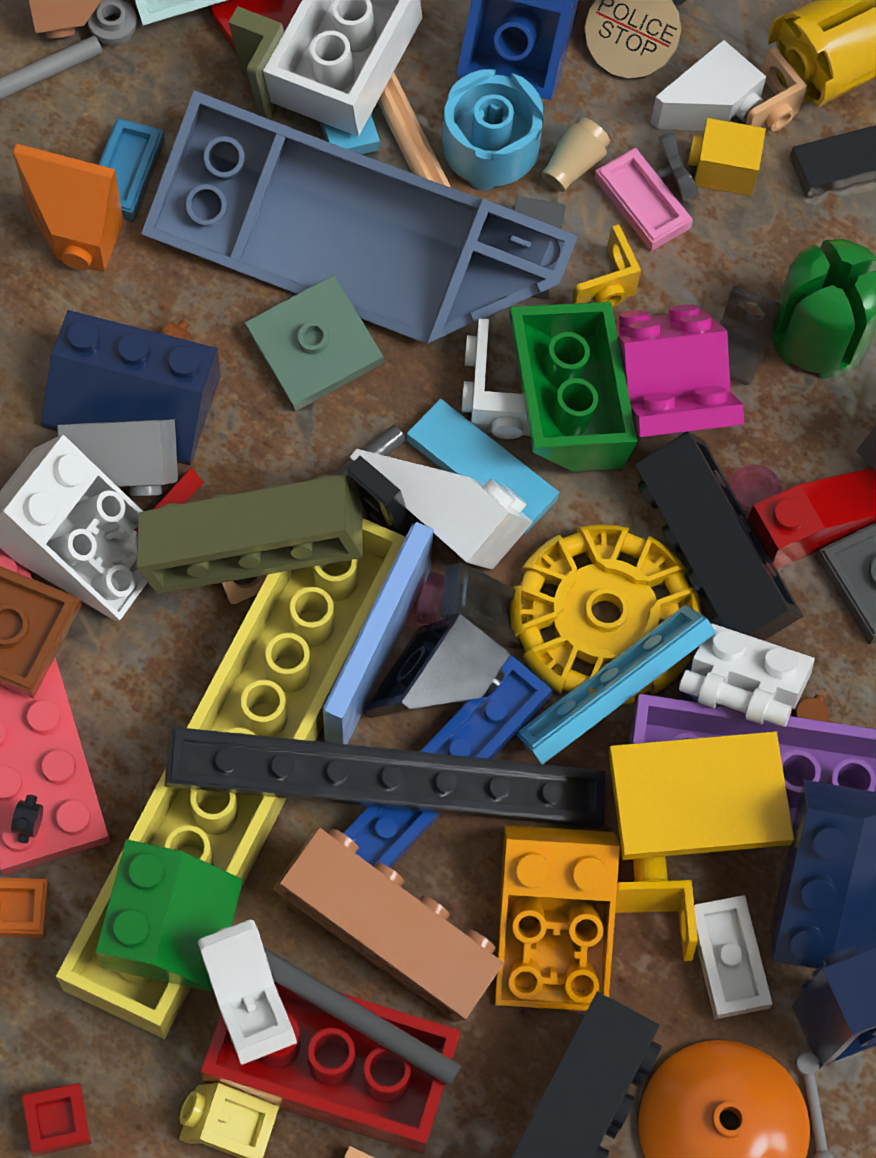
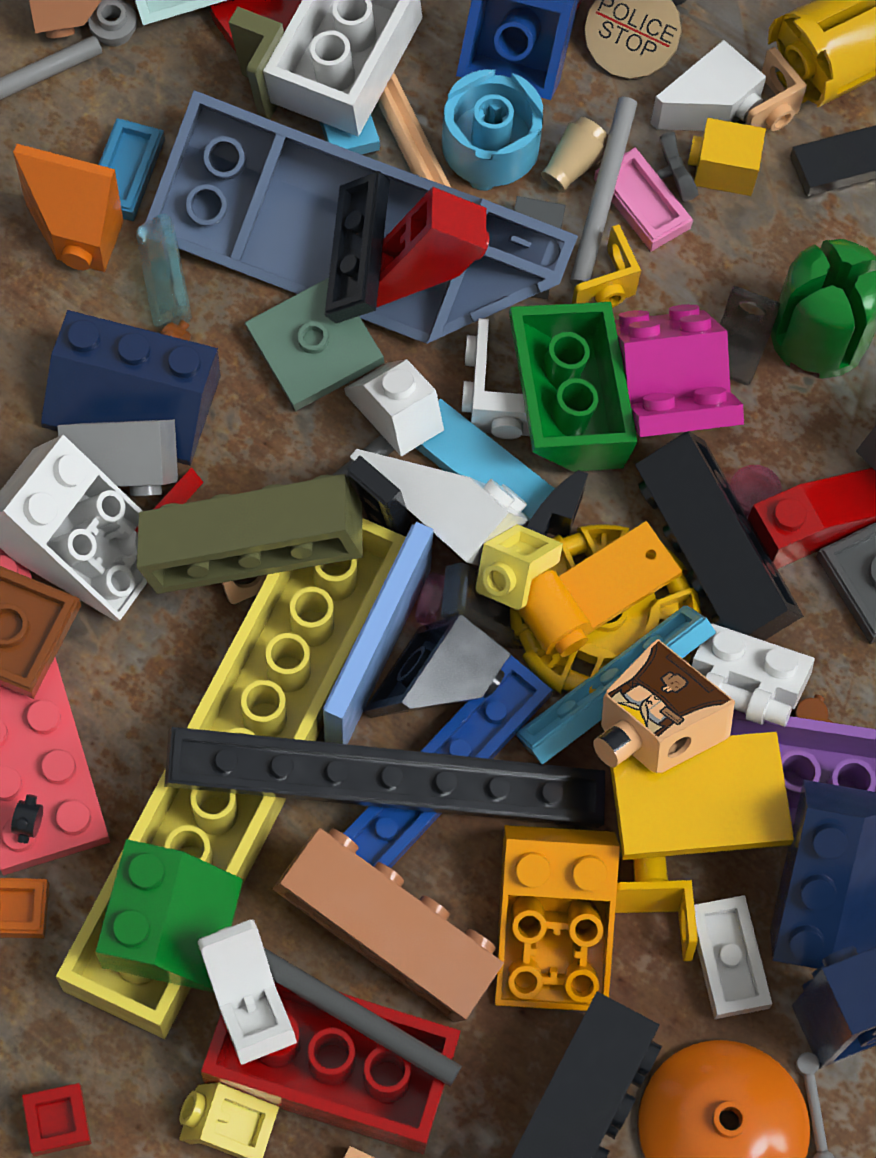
none -> clear light blue slope [136,213,192,327]
none -> black tile [325,171,390,323]
none -> white slope [344,359,444,456]
none -> red slope [376,186,490,308]
none -> light yellow bracket [476,524,563,610]
none -> light orange door [517,521,682,657]
none -> black slope [526,470,588,538]
none -> light grey bar [570,97,637,286]
none -> torso [593,639,735,773]

